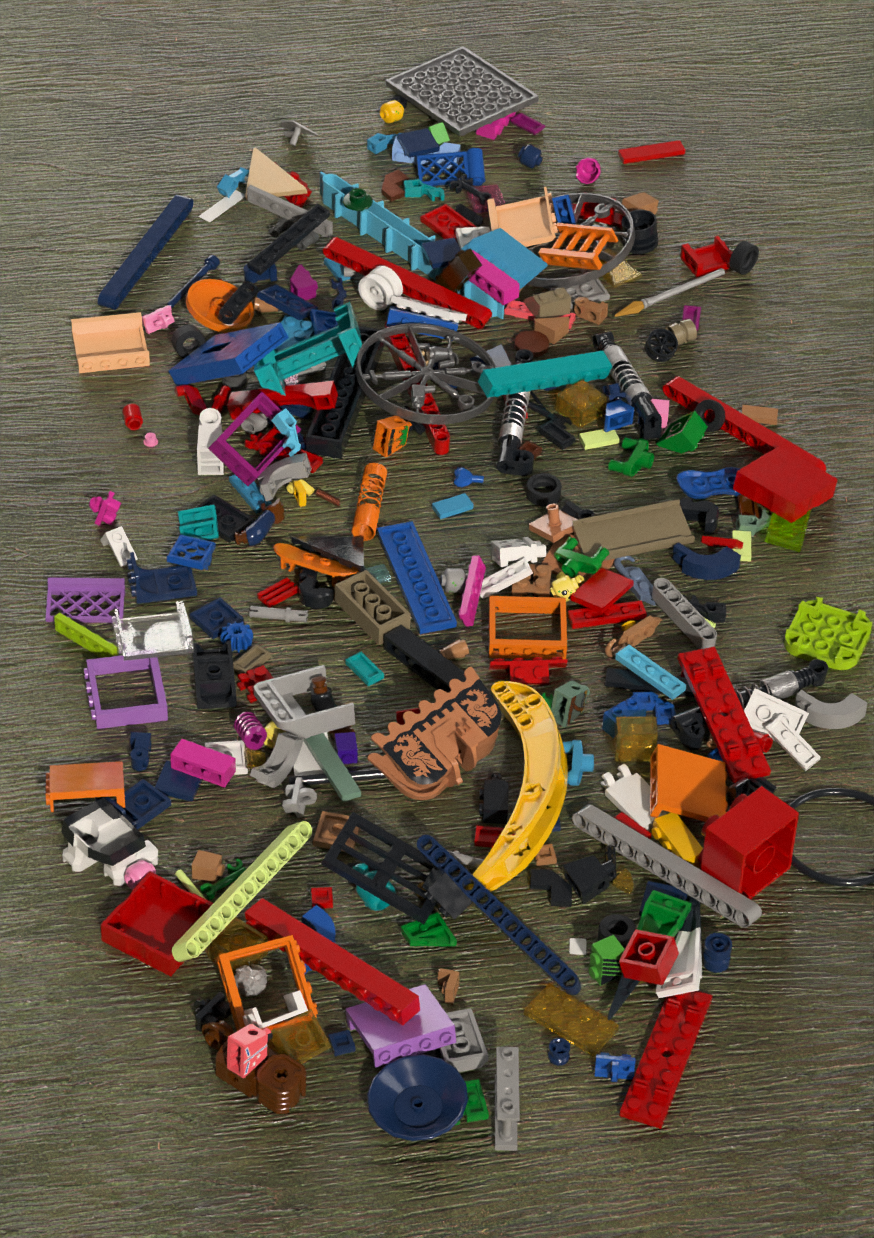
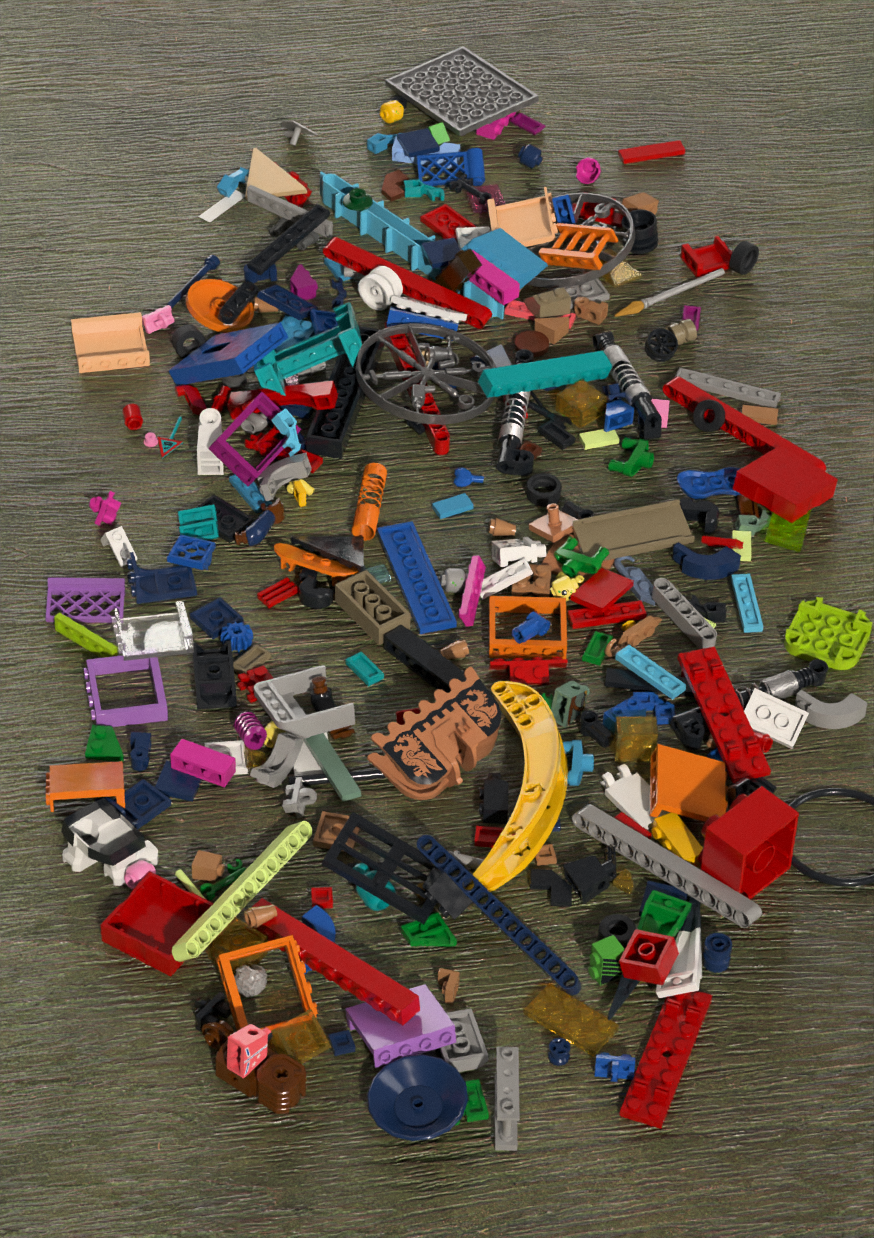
dark blue beam [98,194,194,310] -> none
white panel [243,990,308,1029] -> none
light grey pin [249,605,308,623] -> none
copper piece [316,489,340,506] -> none
dark purple brick [335,732,358,764] -> none
orange torso [373,416,413,458] -> none
black axle [456,204,484,226] -> none
white sticker [569,938,586,955] -> none
green slope [656,411,708,454] -> none
white tile [765,715,821,772] -> none
none -> green wing [85,725,124,762]
none -> piece [157,417,183,459]
none -> medium nougat cone [244,904,277,928]
none -> medium nougat cone [488,518,516,536]
none -> blue piece [512,611,550,644]
none -> black piece [579,710,615,748]
none -> green tile [582,631,613,666]
none -> light grey tile [675,367,781,408]
none -> medium azure plate [731,574,763,633]

